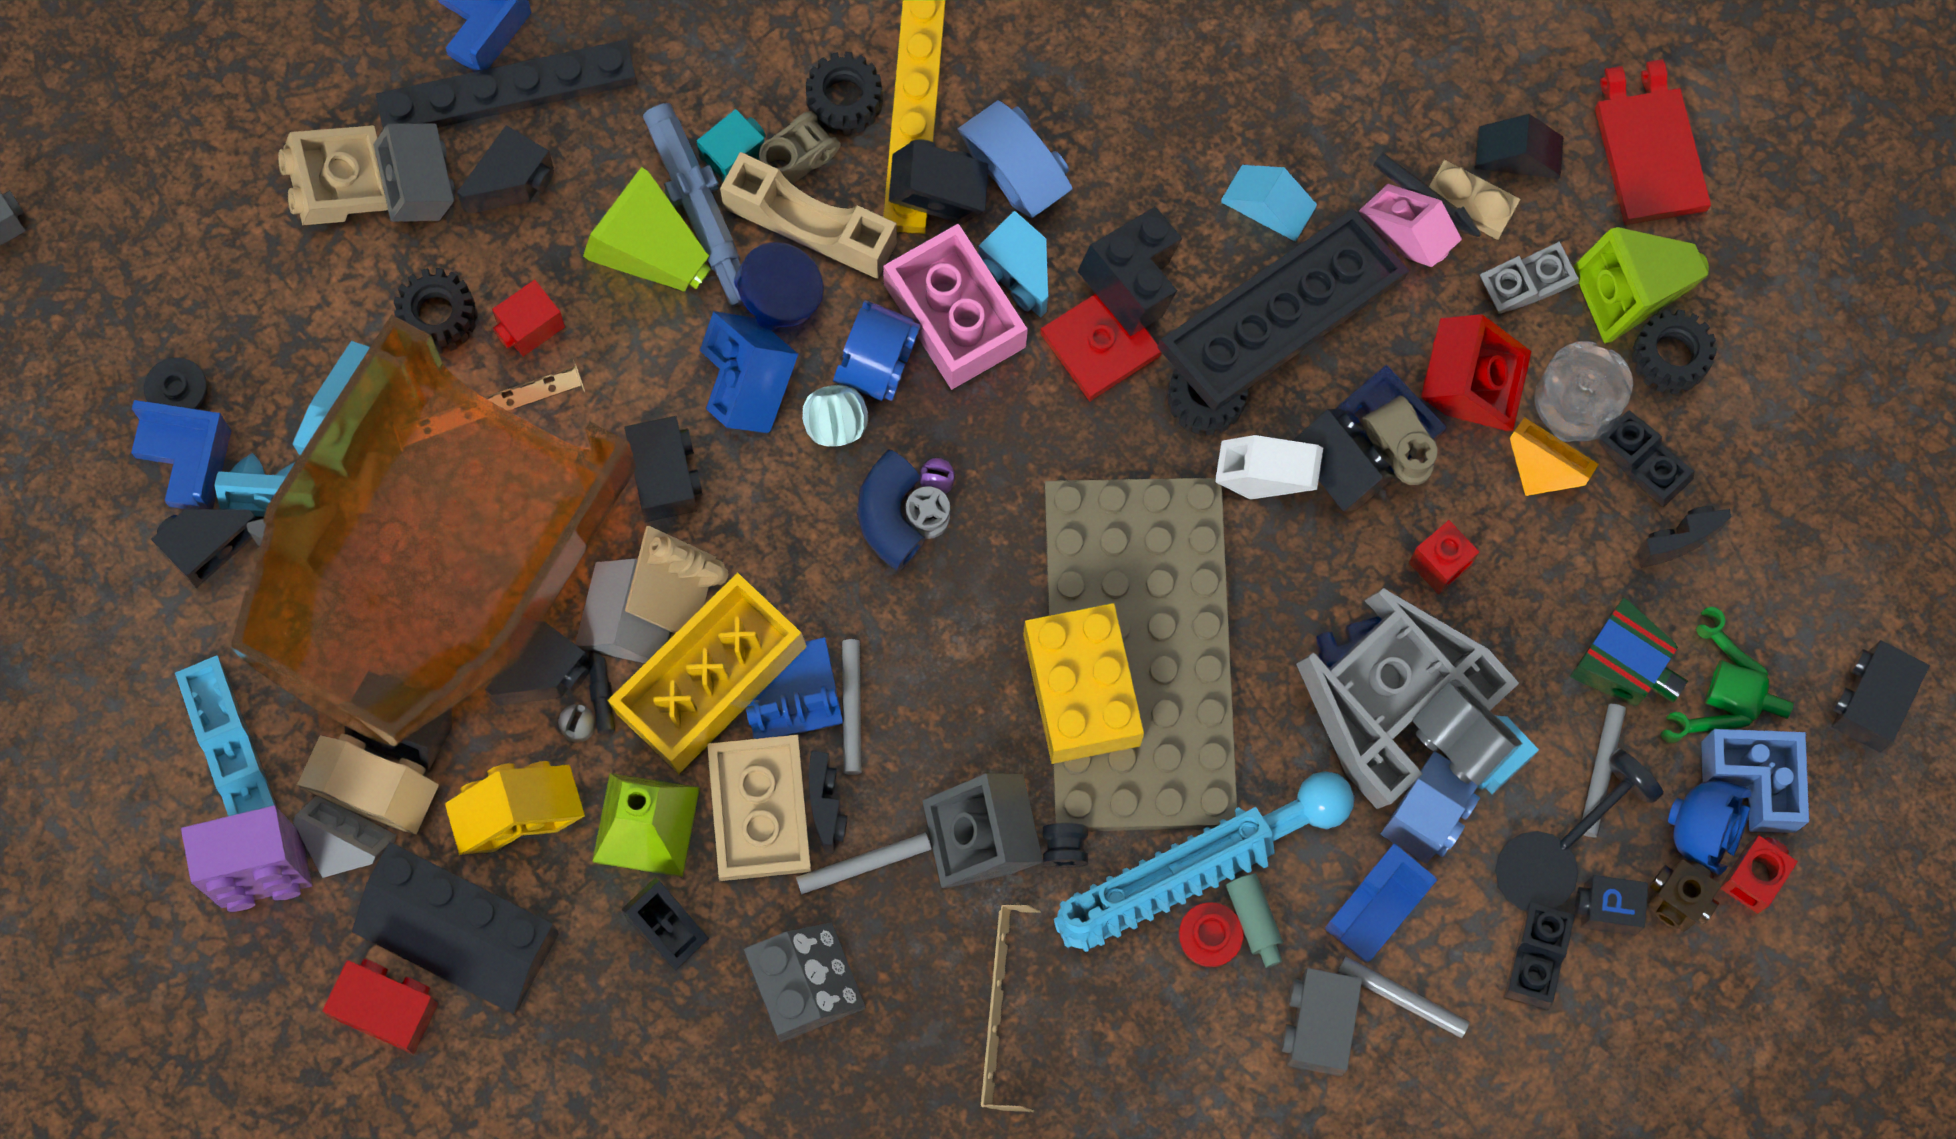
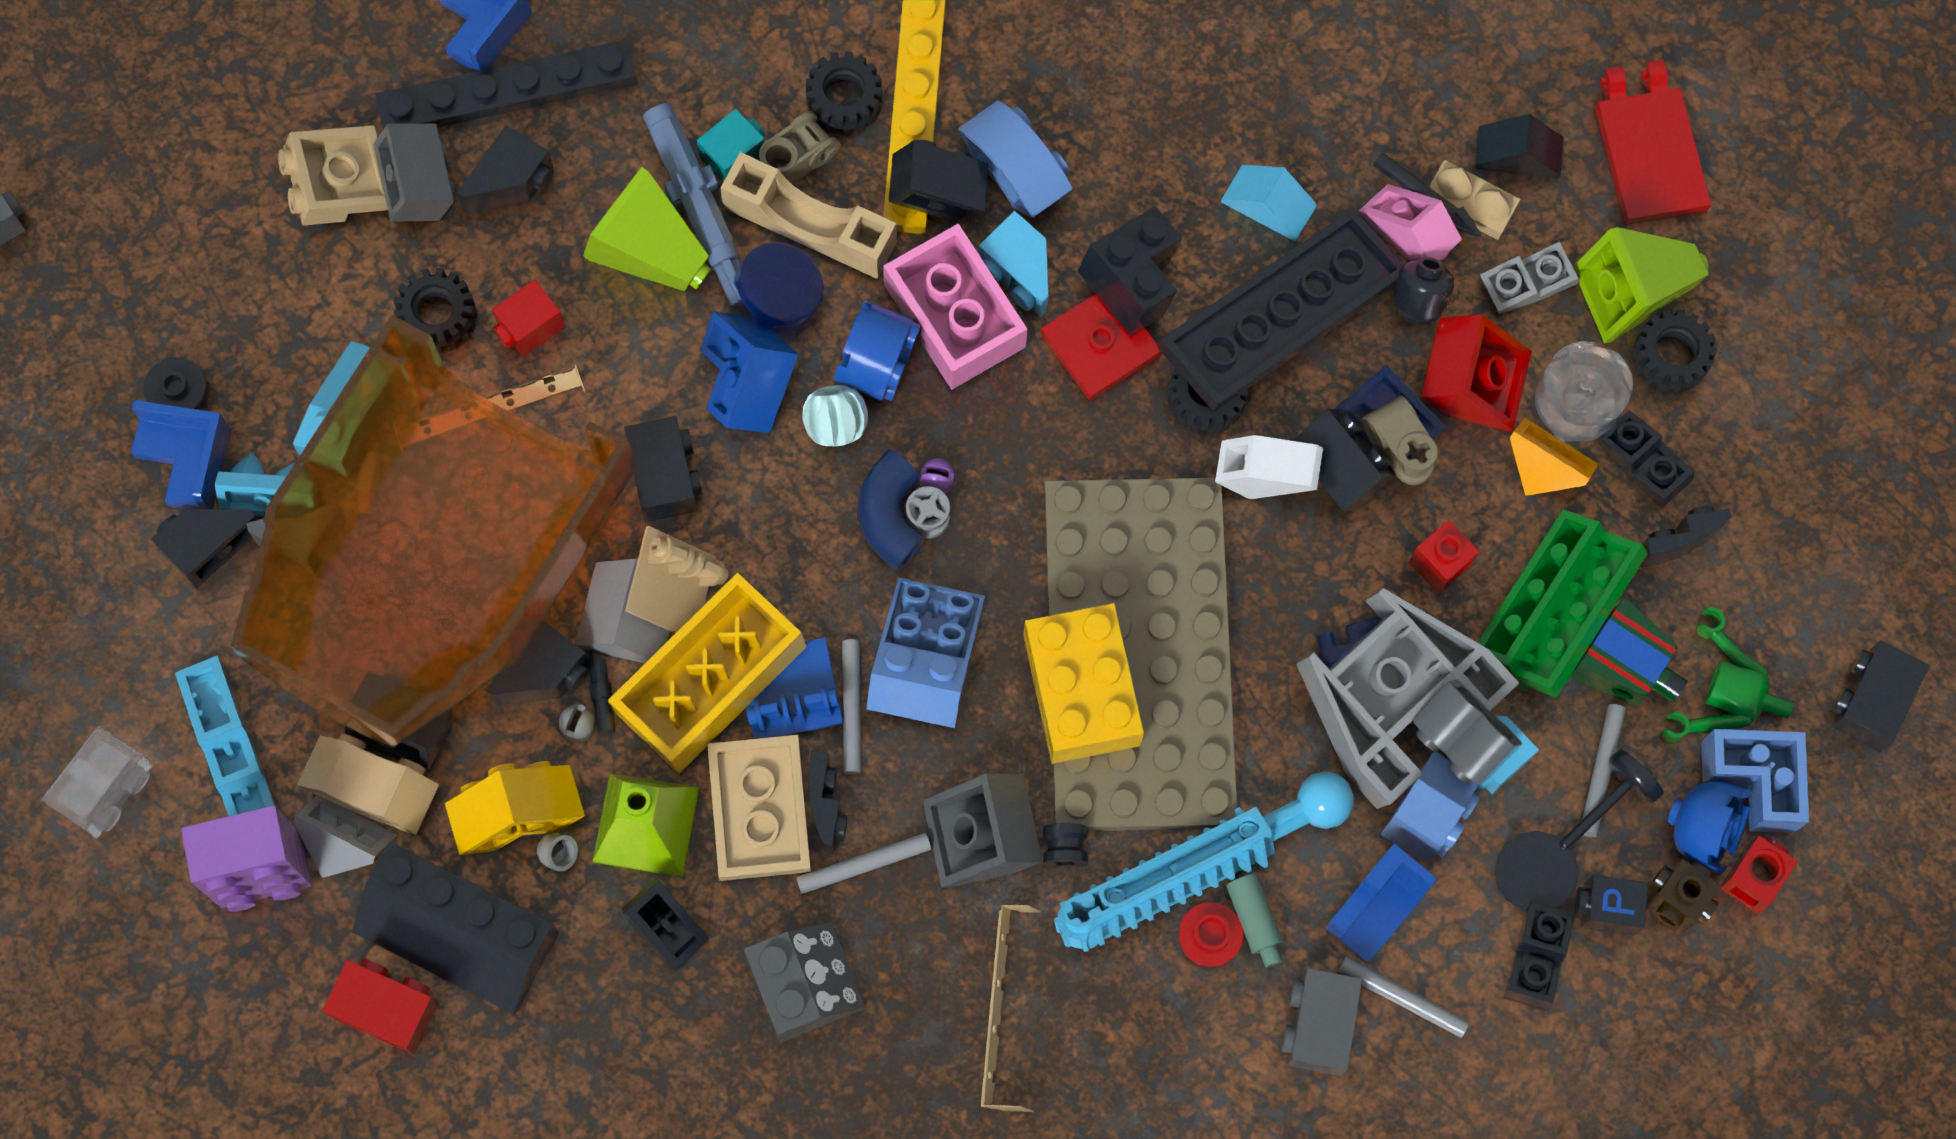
none -> clear brick [41,725,153,839]
none -> light grey hinge [537,833,578,871]
none -> medium blue slope [866,577,985,728]
none -> black head [1393,257,1454,325]
none -> green brick [1477,509,1648,698]

